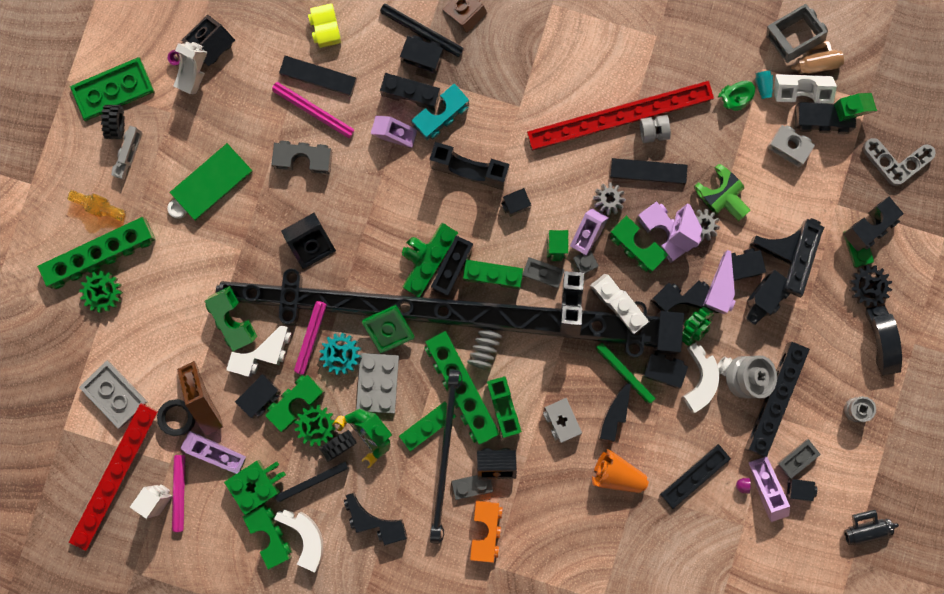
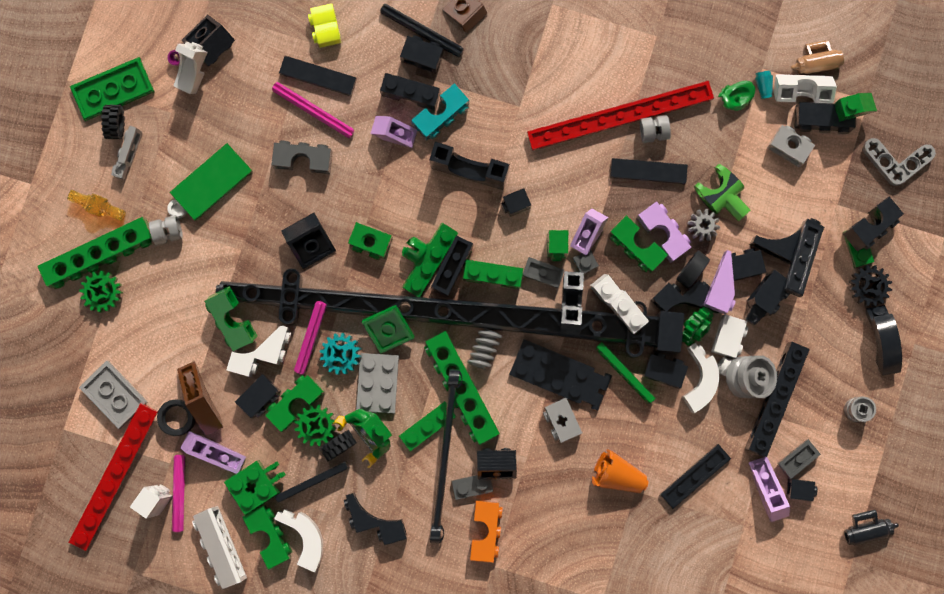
green arch [487,376,522,438] -> none
light grey gear [593,183,626,216] -> none
black slope [598,384,631,441] -> none
lavender slope [668,203,702,252] -> none
magenta hinge [736,478,750,494] -> none
dark grey window [766,4,828,63] -> none
none -> light grey wheel [149,215,183,245]
none -> white slope [192,506,247,589]
none -> green brick [348,222,393,260]
none -> black hinge [509,339,612,411]
none -> black tyre [676,251,710,288]
none -> white brick [711,314,748,359]

